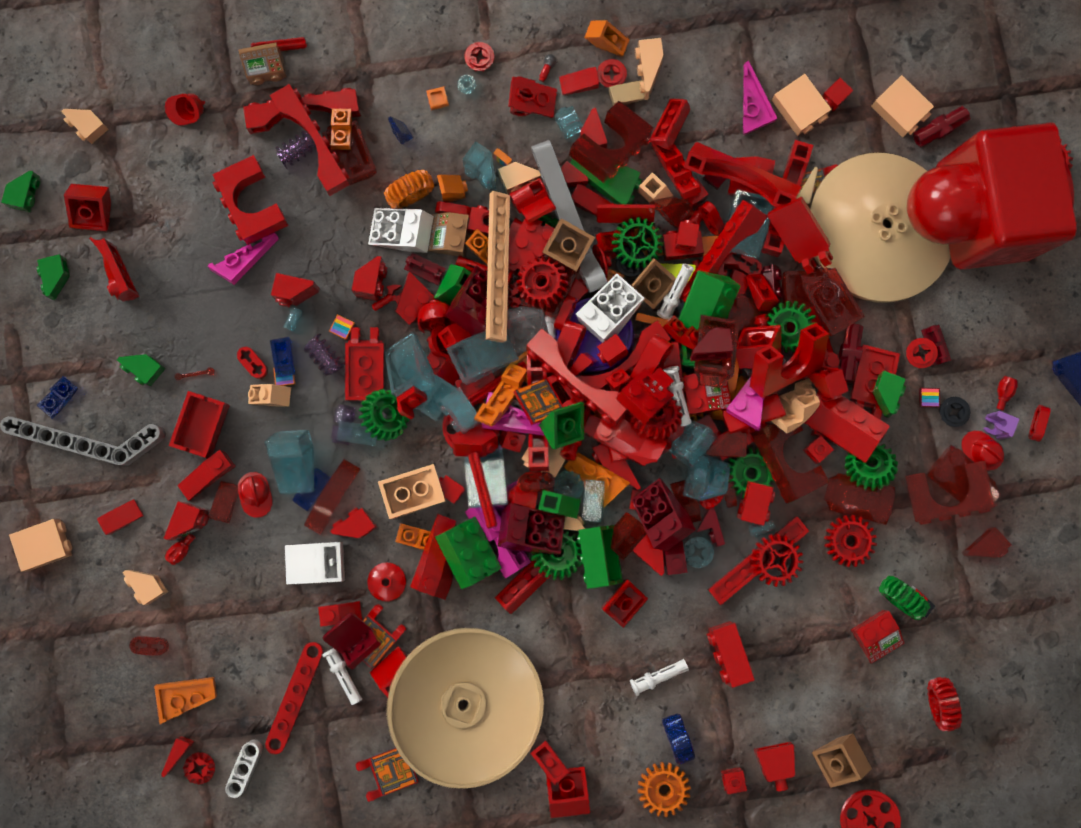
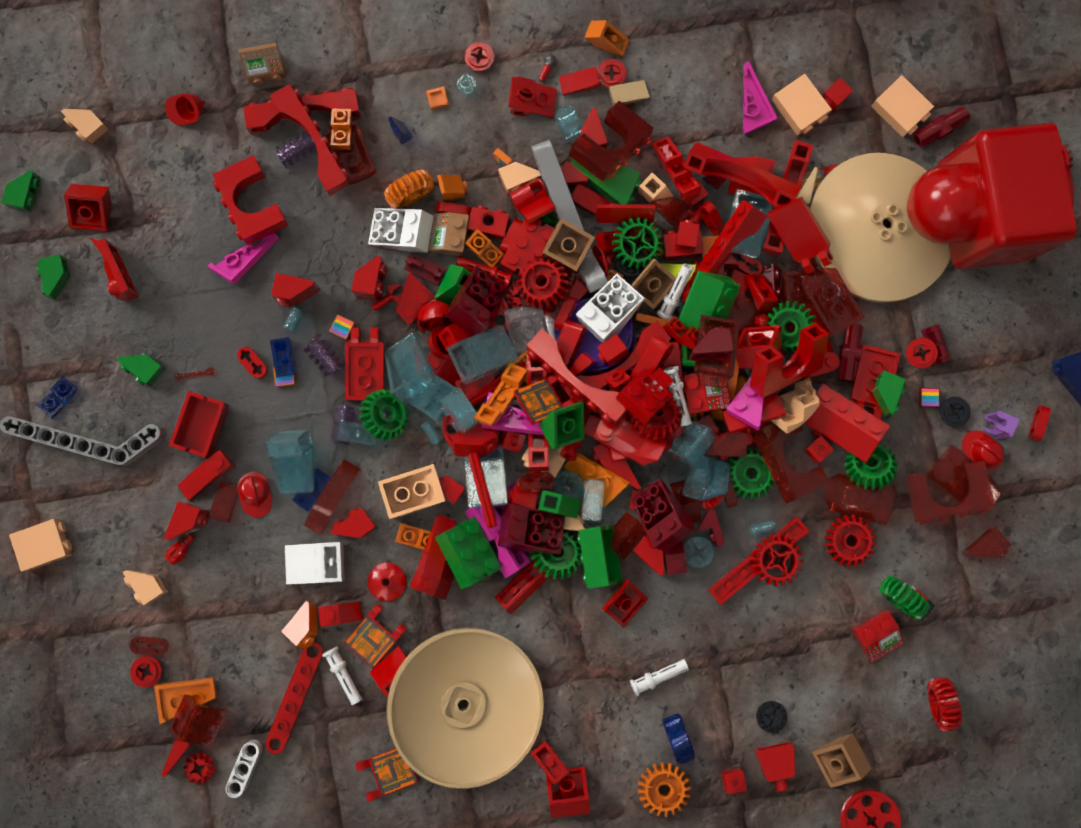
red slope [97,499,144,535] -> none
light nougat slope [248,384,291,407] -> none
red axle [251,37,307,51] -> none
dark red bracket [323,613,381,670] -> none
red bracket [396,386,427,420] -> none
clear light blue slope [462,141,497,191] -> none
light nougat plate [486,191,510,343] -> none
light nougat slope [635,38,663,100] -> none
red slope [649,98,690,150] -> none
red piece [706,621,755,688] -> none
red brick [736,481,775,526] -> none
red slope [808,366,849,399] -> none
red piece [996,376,1018,411] -> none
none -> red gear [130,656,162,688]
none -> clear red bracket [168,694,227,746]
none -> slope [281,601,318,649]
none -> clear light blue pin [420,420,442,445]
none -> black gear [756,701,788,733]

